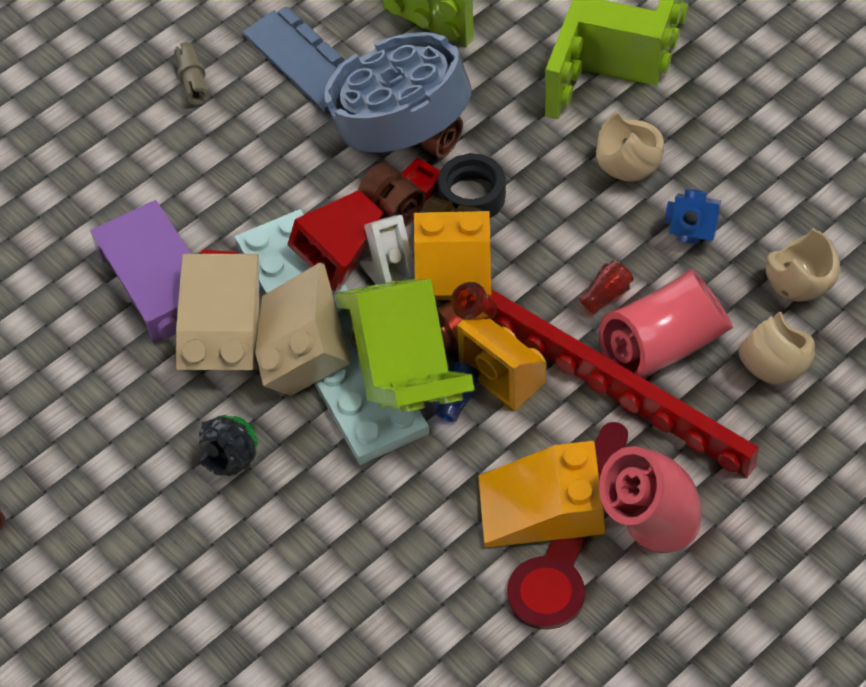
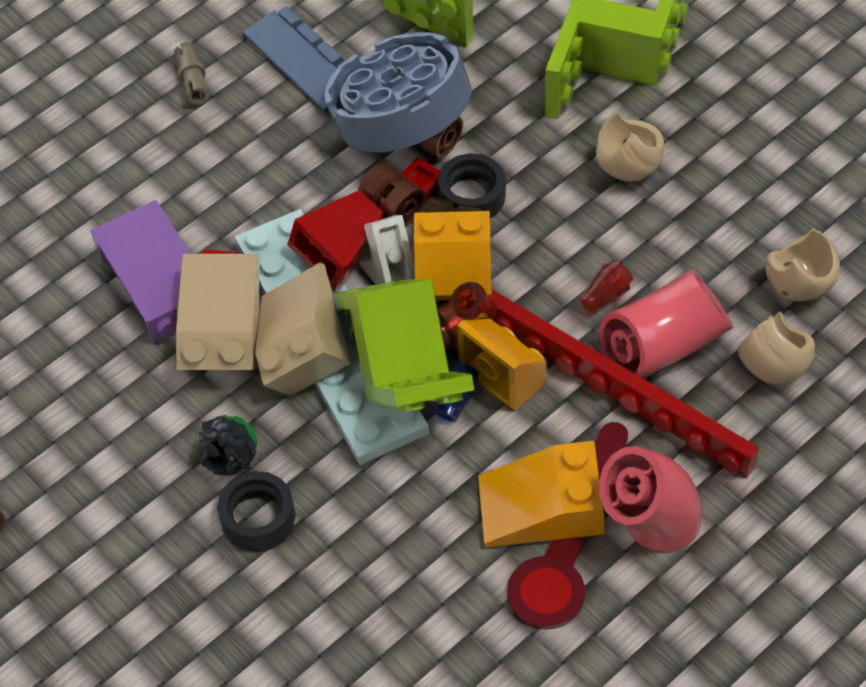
blue brick [664,189,722,244] -> none
none -> black tyre [217,471,296,551]

